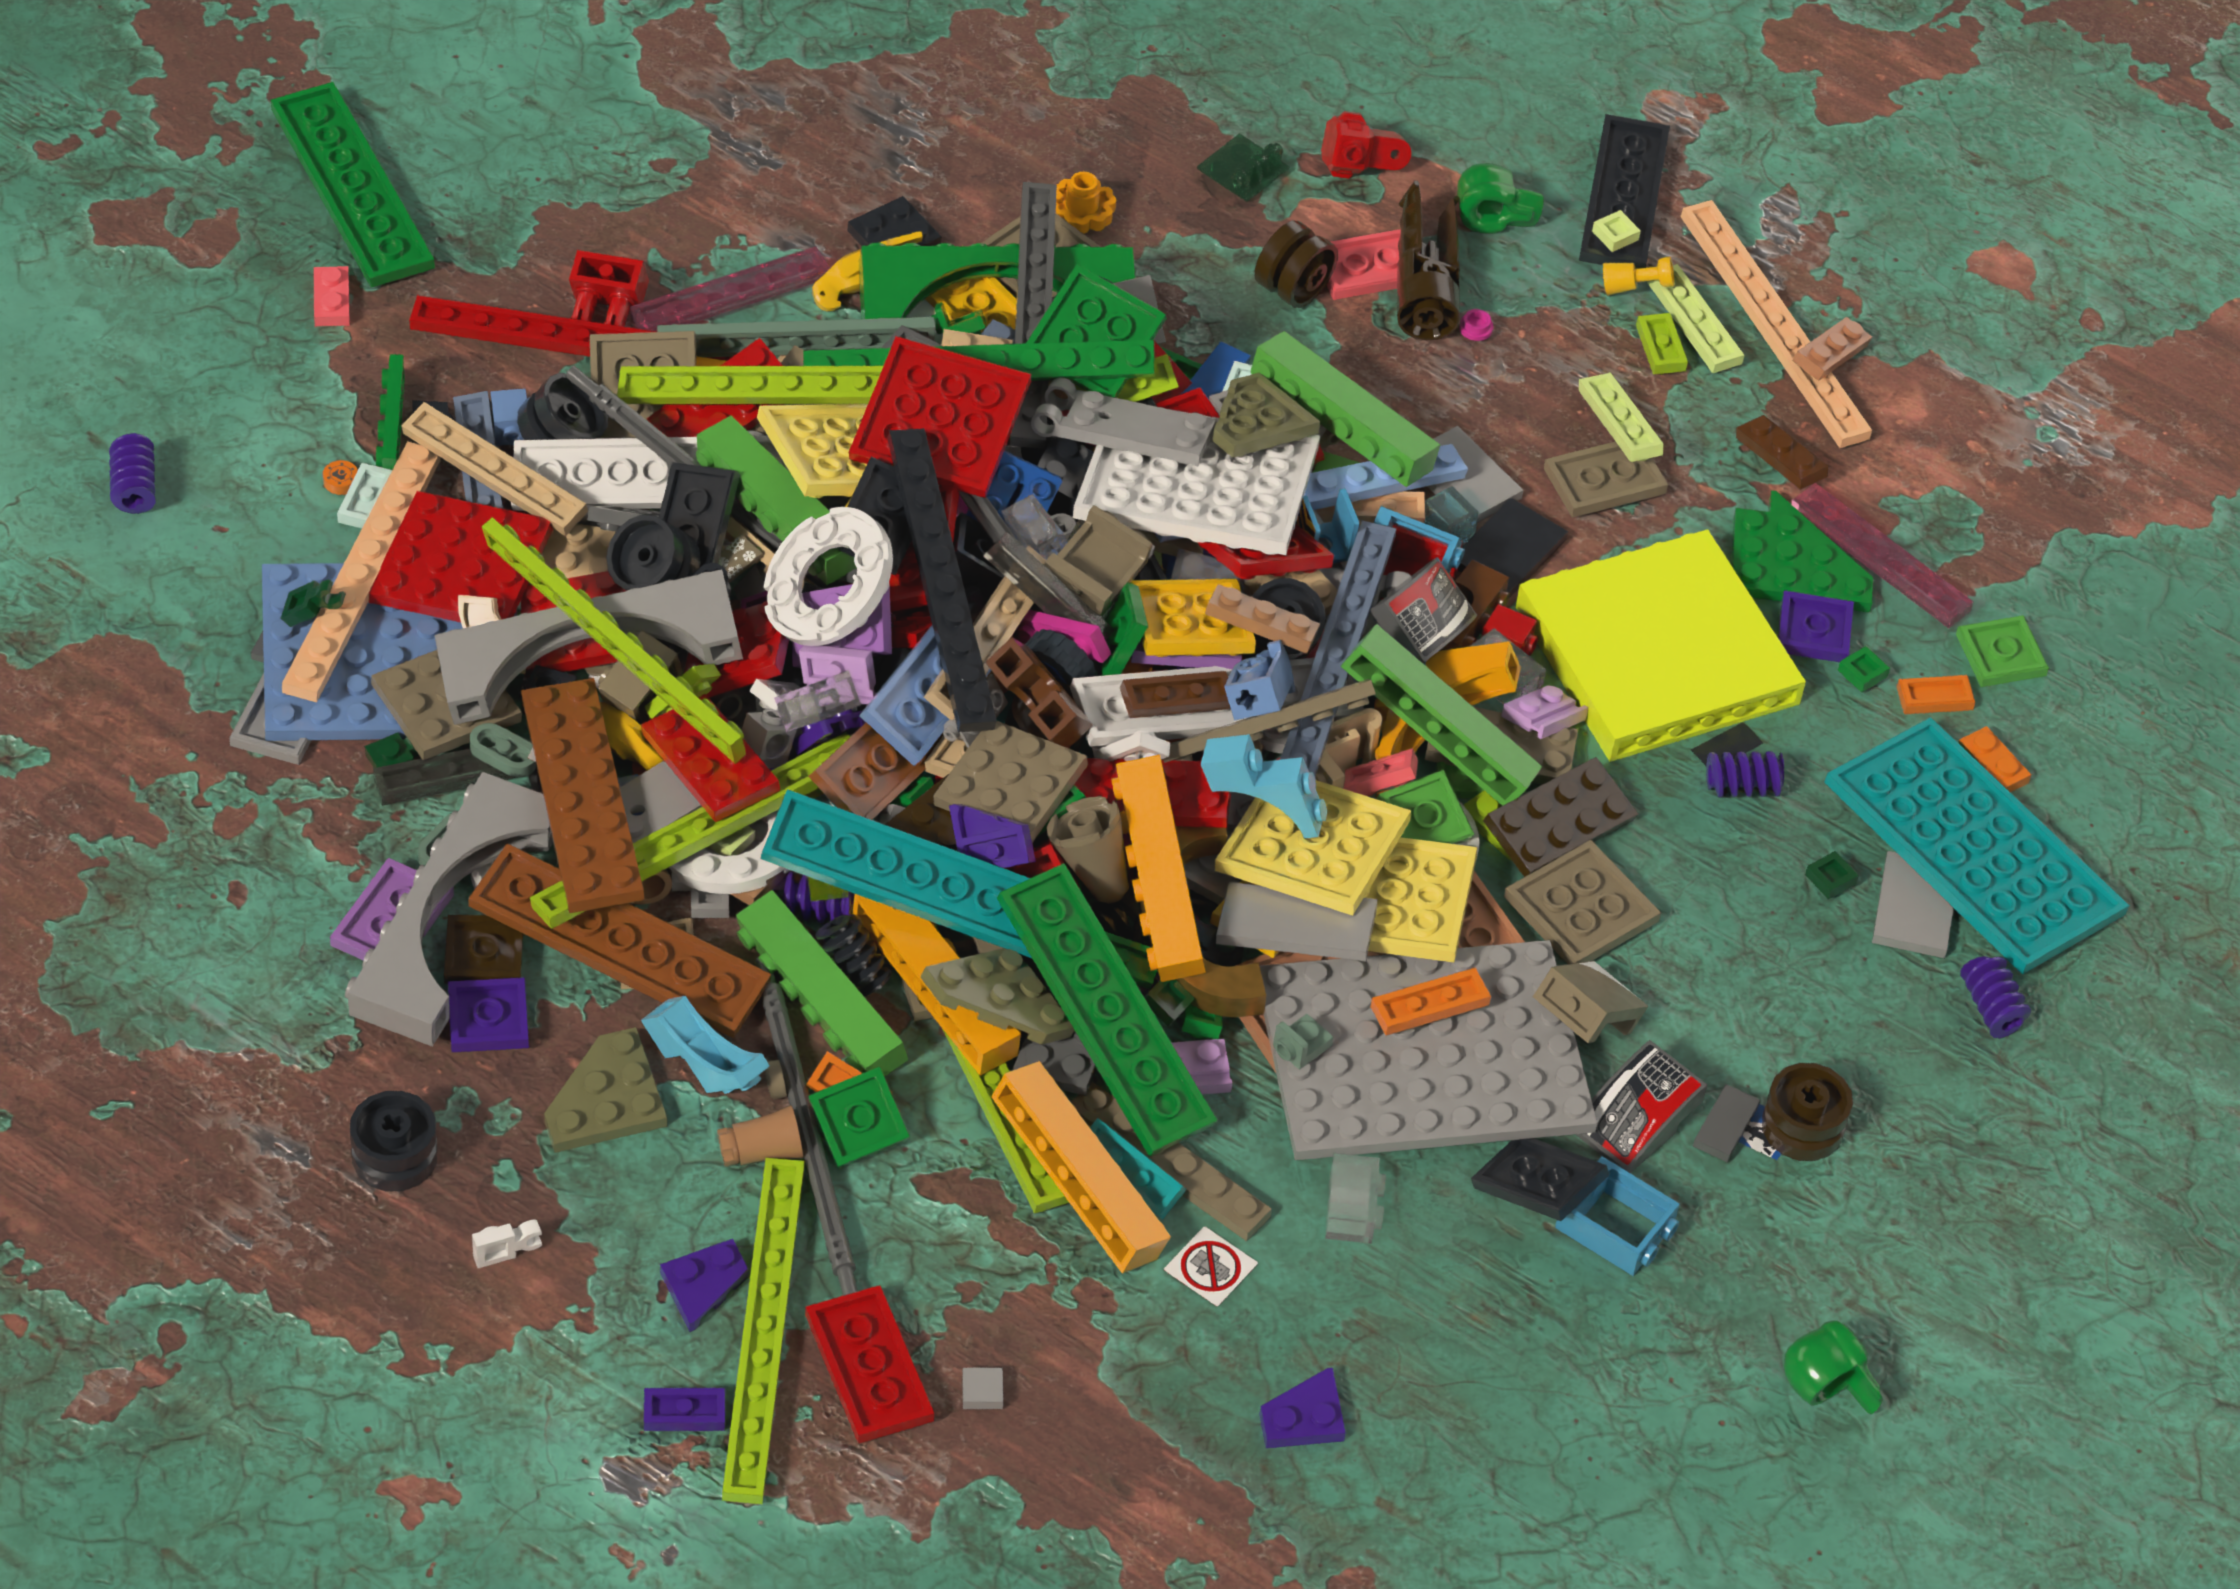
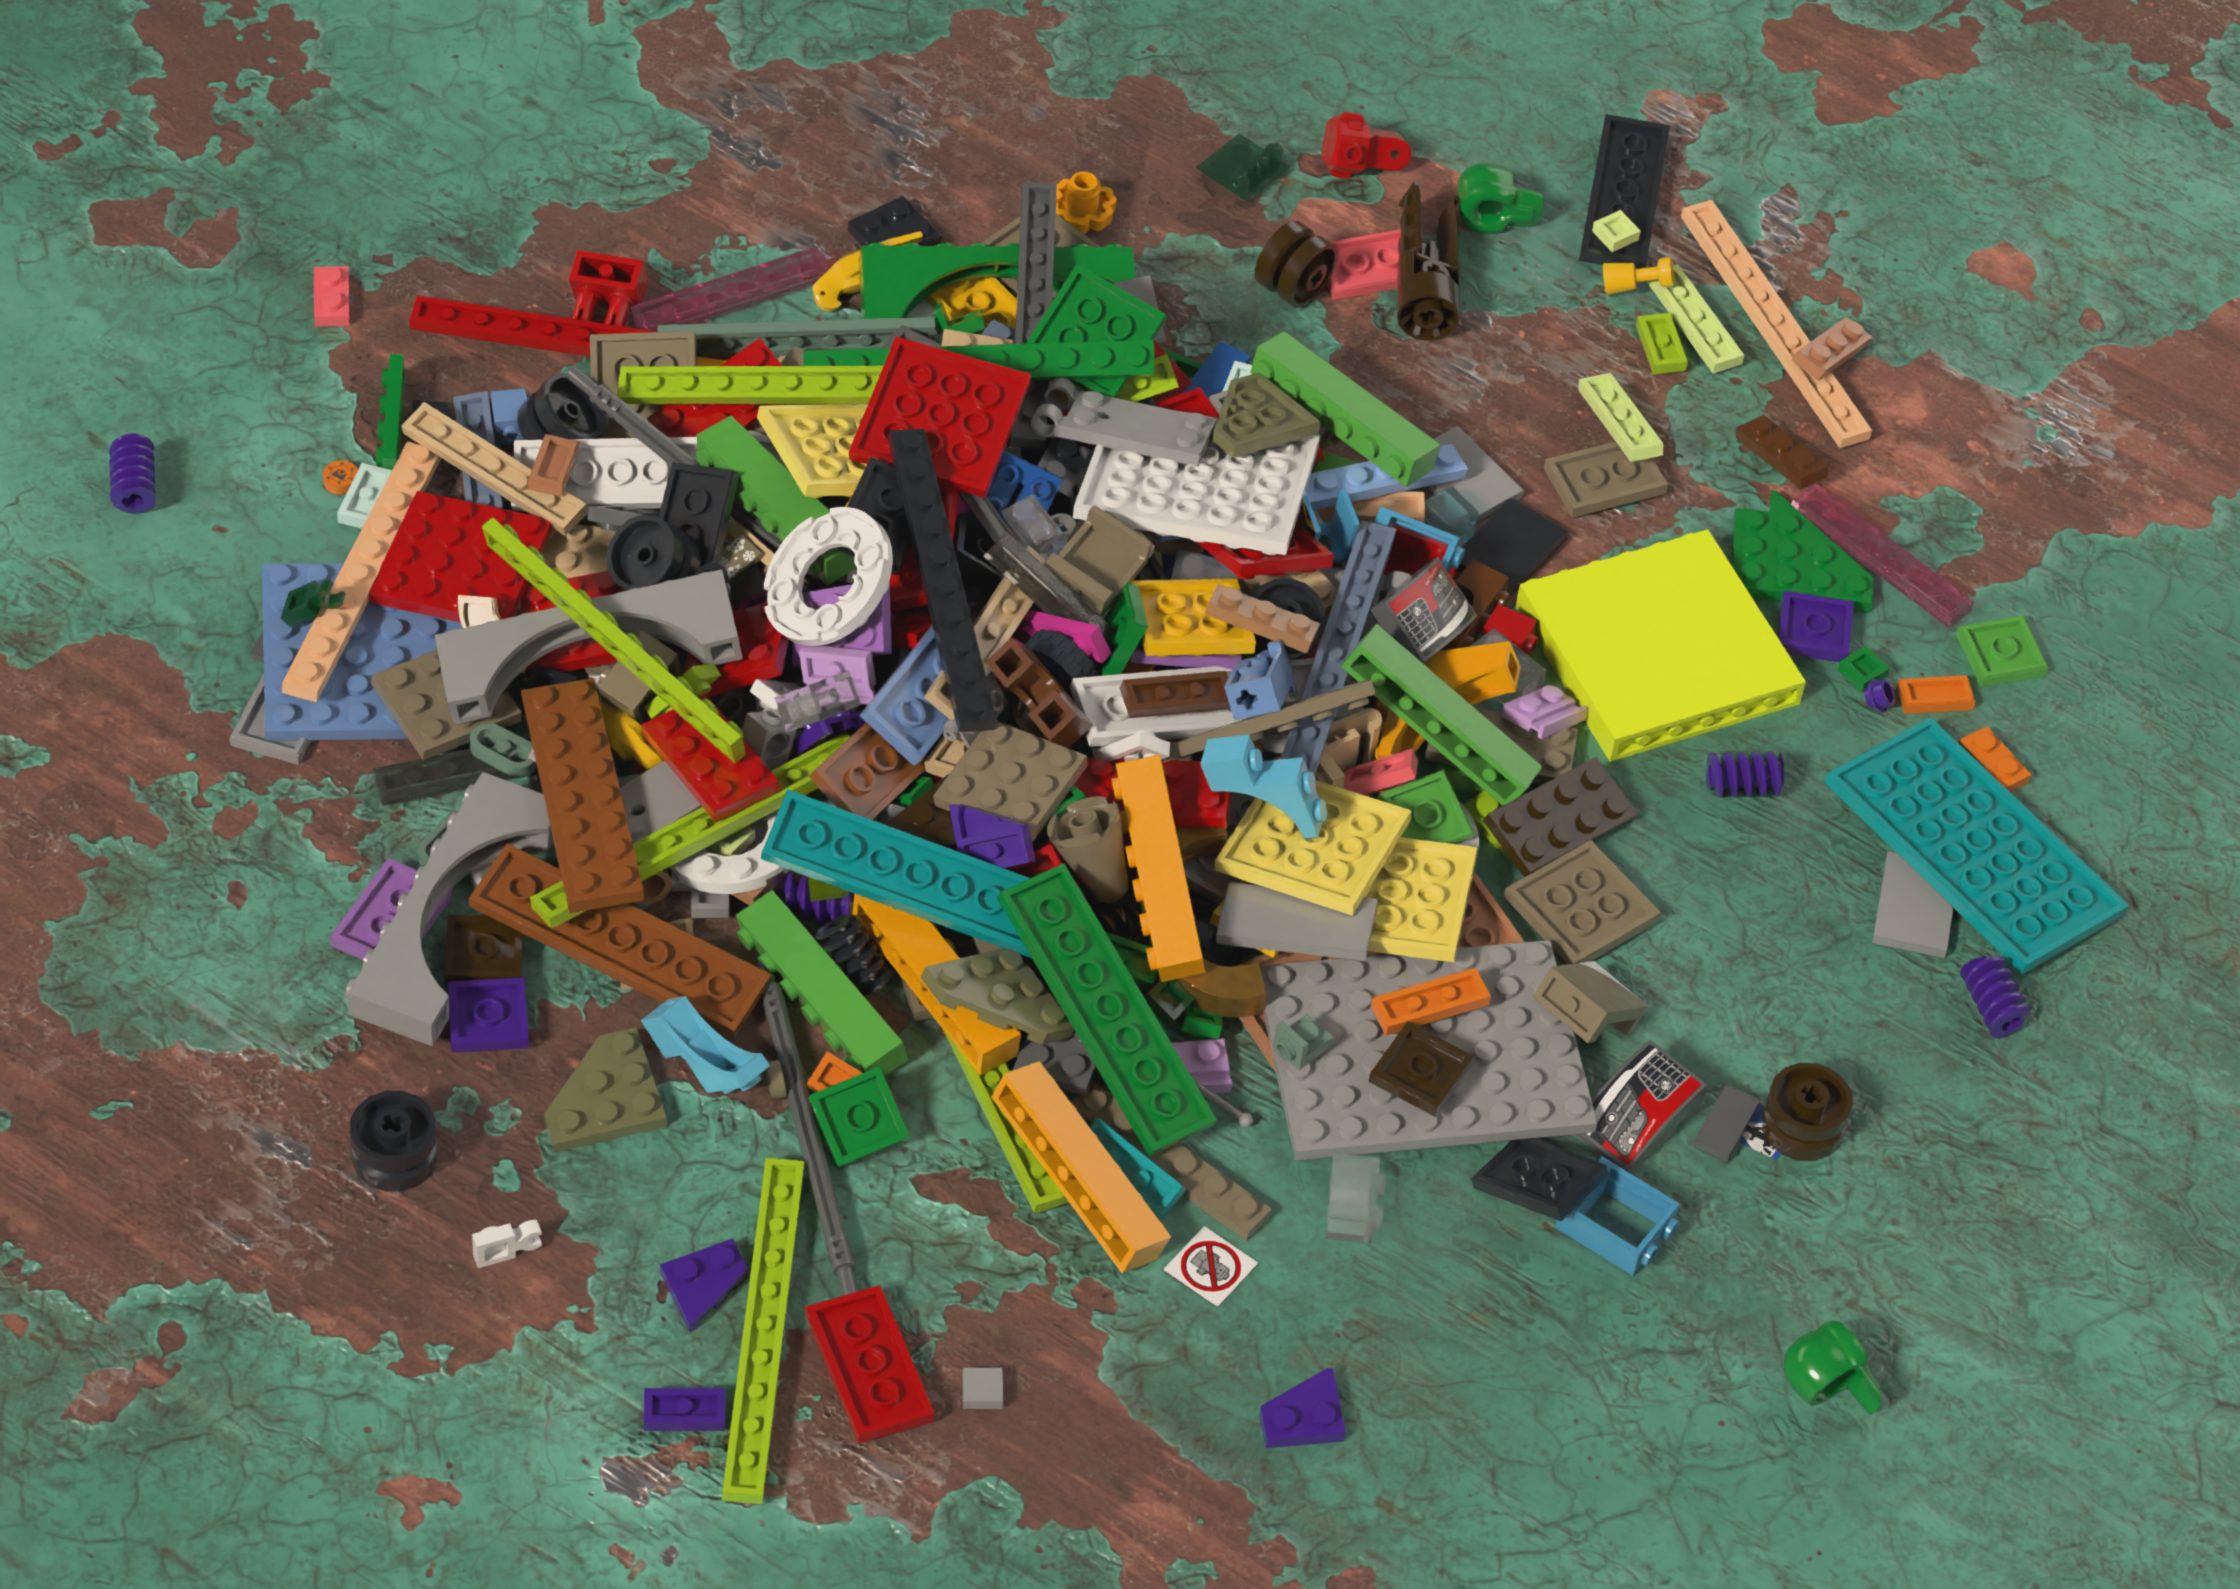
green plate [270,82,435,288] -> none
dark green plate [364,732,420,780] -> none
medium nougat plant [717,1105,803,1167] -> none
dark pink plate [1459,309,1493,341] -> none
black sticker [1691,722,1763,766] -> none
dark green plate [1805,851,1859,900] -> none
none -> nougat tile [527,434,580,497]
none -> light grey hinge [1191,1075,1253,1128]
none -> dark brown plate [1369,1021,1474,1117]
none -> dark purple plate [1864,679,1895,713]

